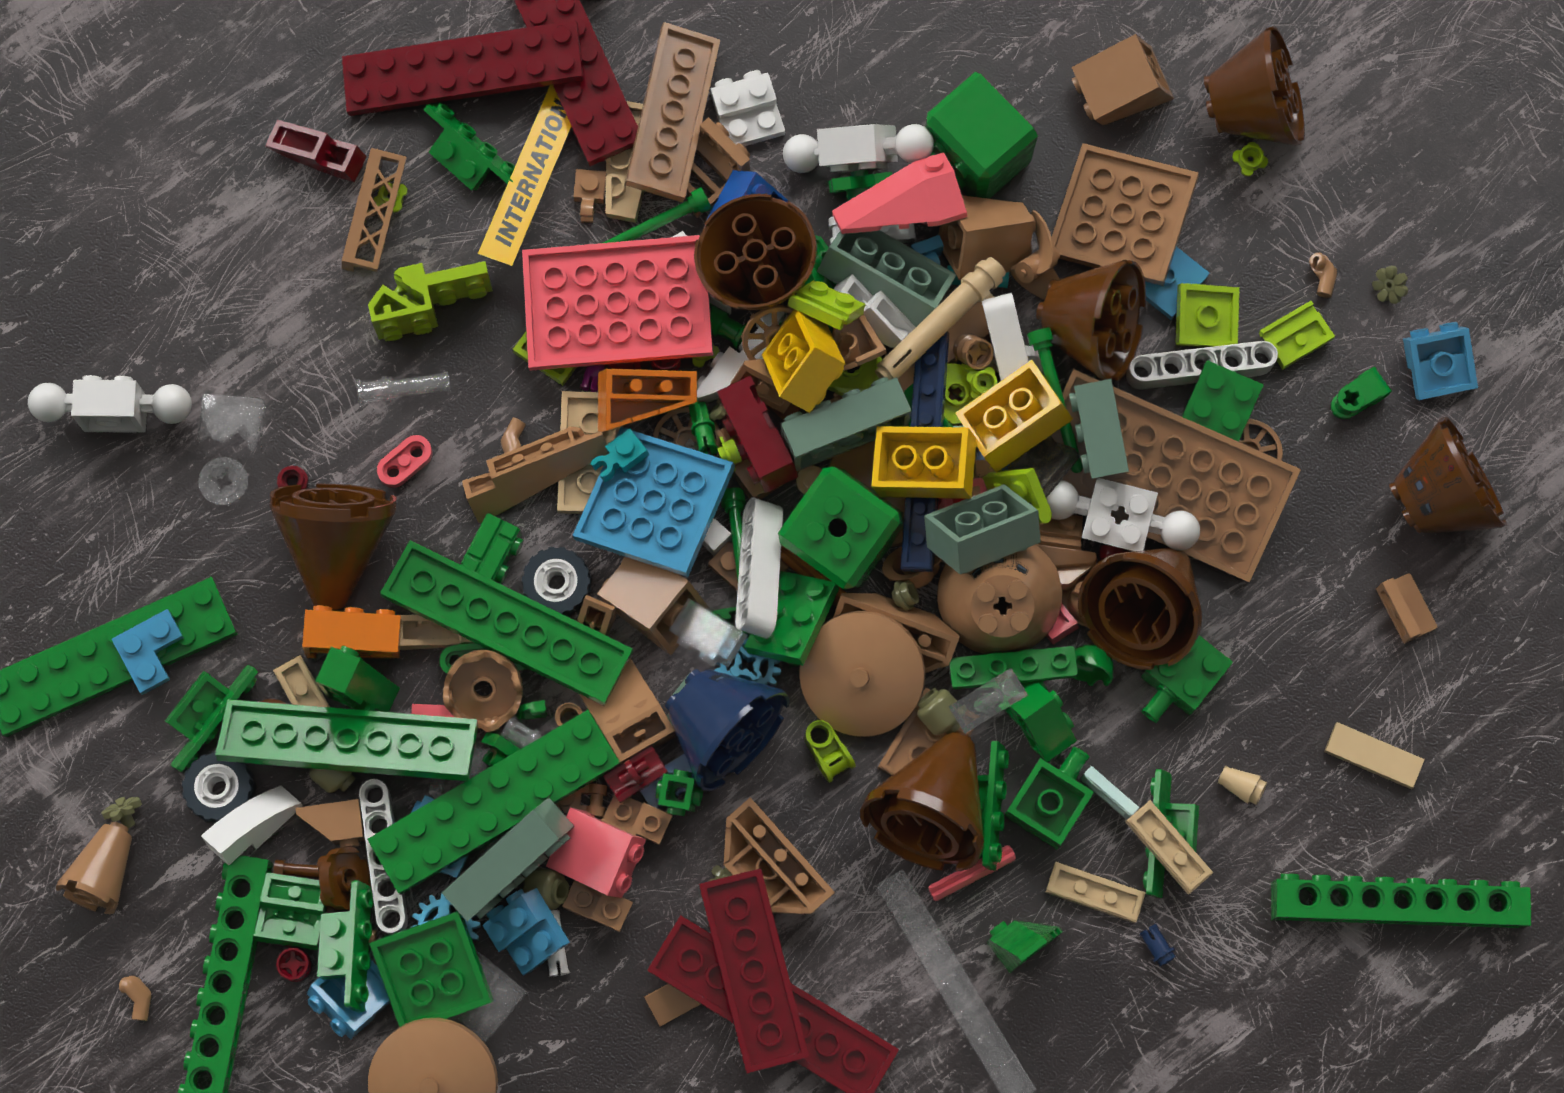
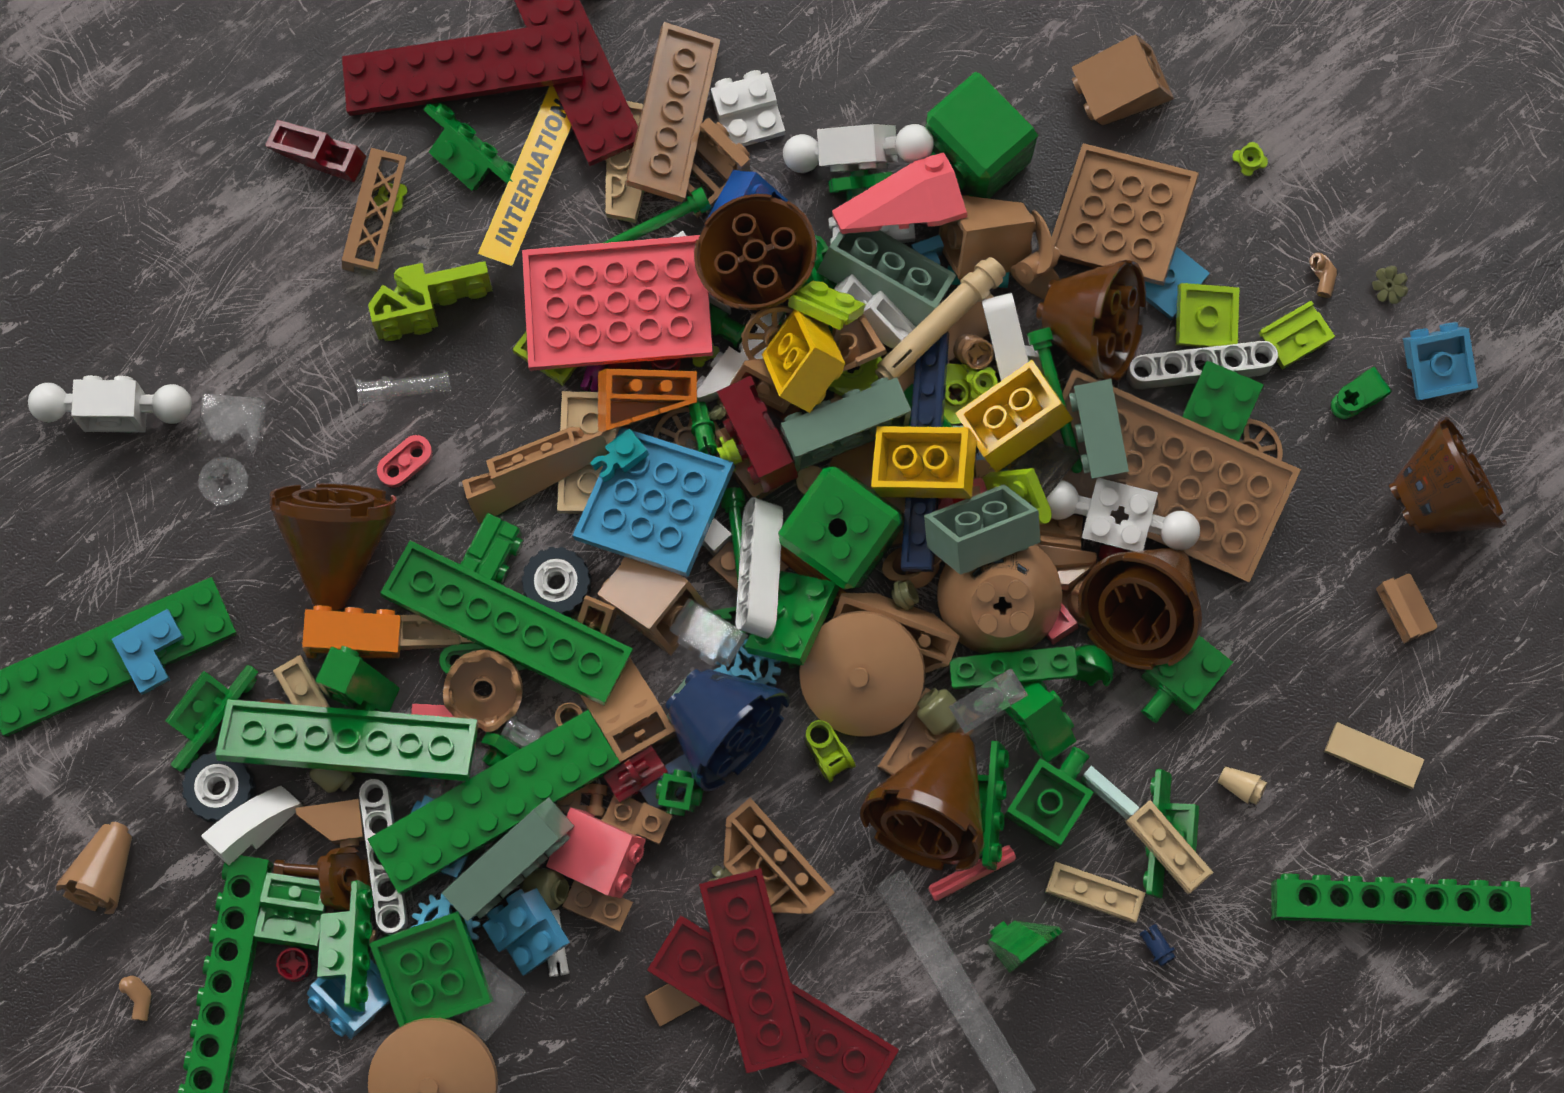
olive plant [101,796,142,828] -> none
dark red plate [277,466,308,490] -> none
medium nougat arm [501,417,526,453] -> none
green tile [516,700,548,721] -> none
medium nougat plate [573,169,606,223] -> none
reddish brown cone [1204,26,1305,146] -> none

